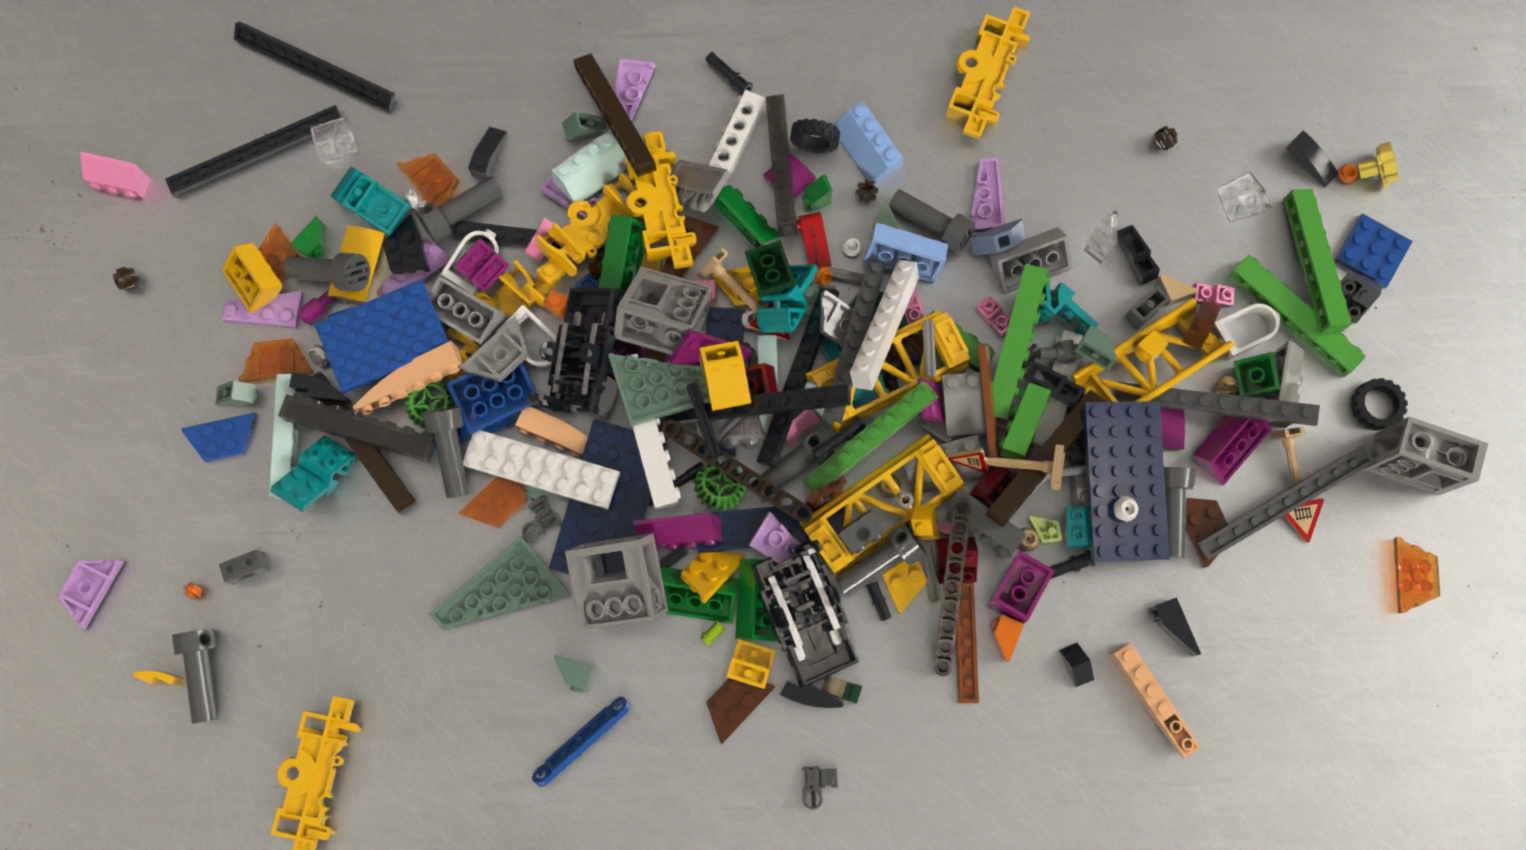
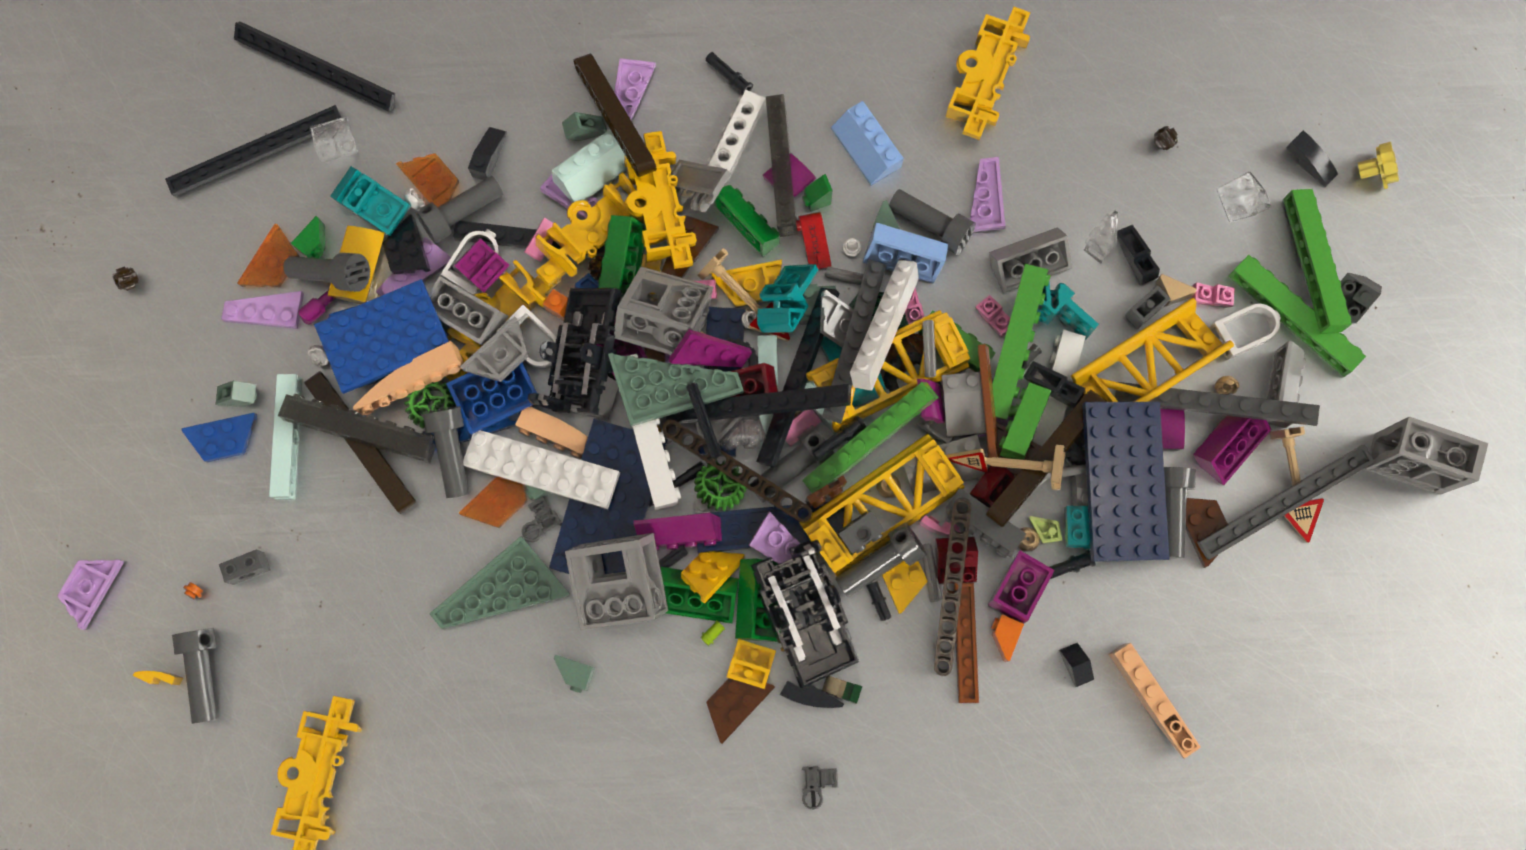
bright pink slope [80,152,151,199] -> none
yellow slope [222,243,283,313] -> none
clear orange wing [238,338,314,382] -> none
teal piece [270,435,356,512] -> none
black slope [289,372,351,405] -> none
blue plate [532,696,630,787] -> none
yellow slope [699,341,751,411] -> none
dark green slope [745,240,796,298] -> none
black tyre [790,118,840,153] -> none
orange plate [815,267,832,286] -> none
dark brown gear [855,179,879,204] -> none
light grey pin [897,492,913,508] -> none
yellow slope [911,505,940,540] -> none
sand blue slope [969,219,1026,255] -> none
dark grey pin [1037,340,1083,364] -> none
sand green slope [1075,325,1118,371] -> none
white plate [1114,496,1138,522] -> none
yellow brick [1134,330,1168,365] -> none
black slope [1150,597,1201,656] -> none
reddish brown slope [1182,299,1221,350] -> none
green slope [1233,352,1281,398] -> none
blue plate [1334,213,1413,289] -> none
orange plate [1338,164,1358,183] -> none
black tyre [1351,378,1408,431] -> none
clear orange wing [1394,537,1440,614] -> none

